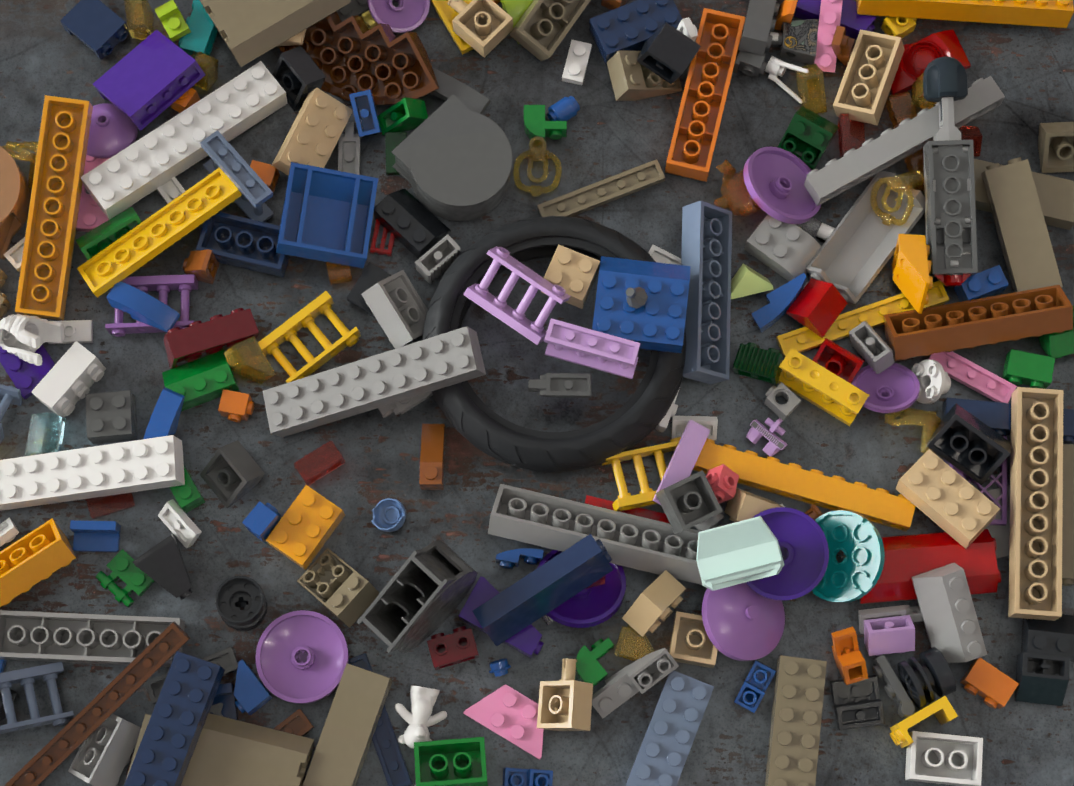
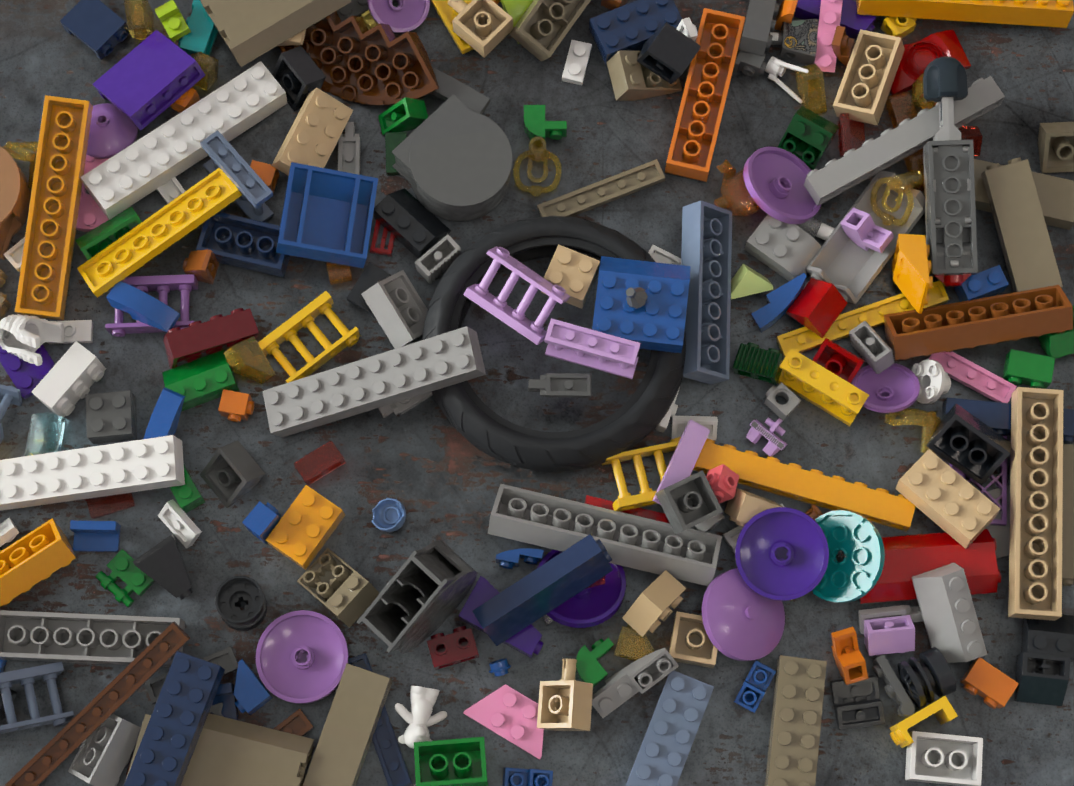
blue brick [349,90,382,137] -> none
dark orange slope [419,424,445,490] -> none
blue brick [547,96,580,121] -> none
light aqua helmet [696,516,784,591] -> none
none -> lavender brick [840,207,894,253]

